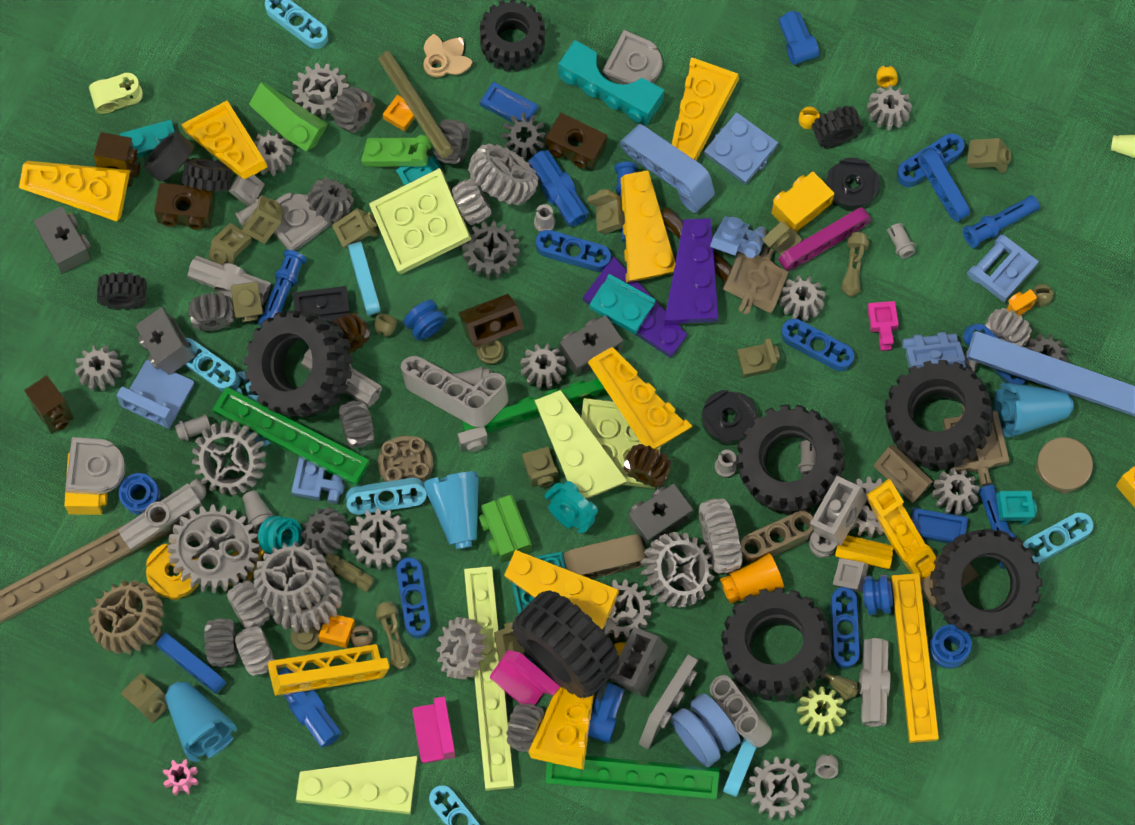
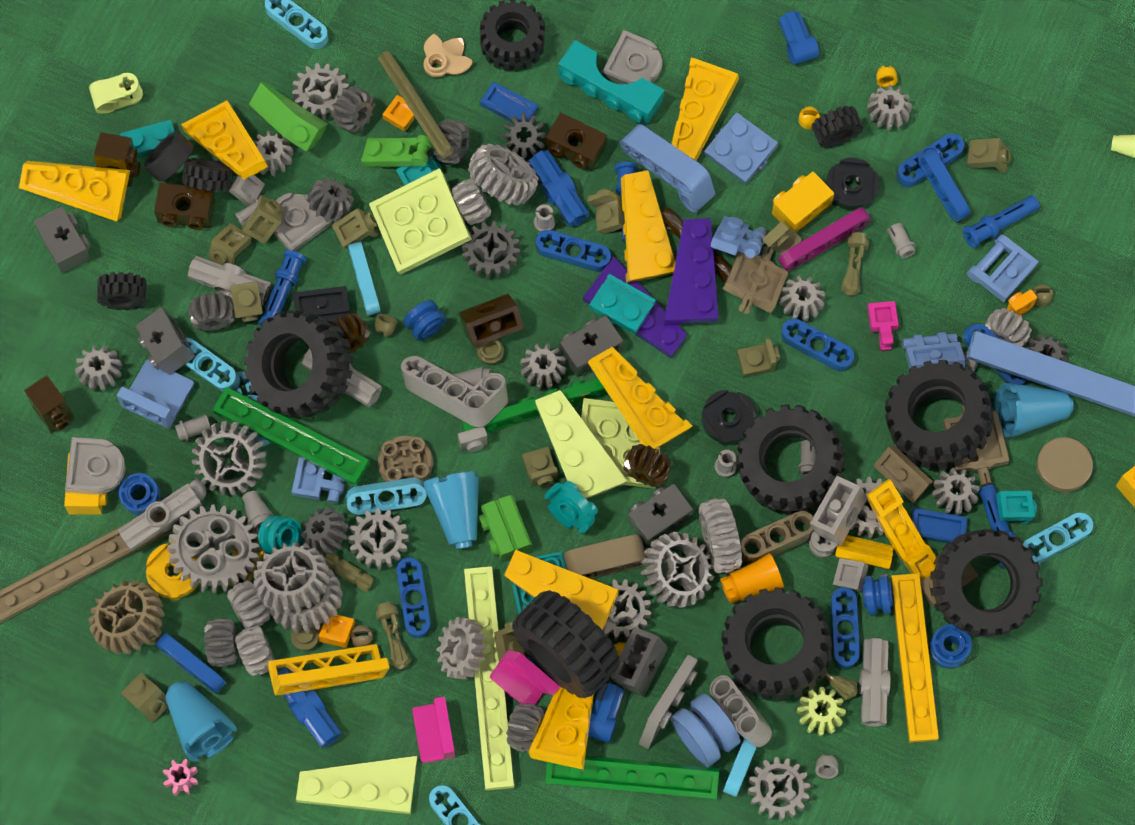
dark grey gear [339,400,375,448] -> none

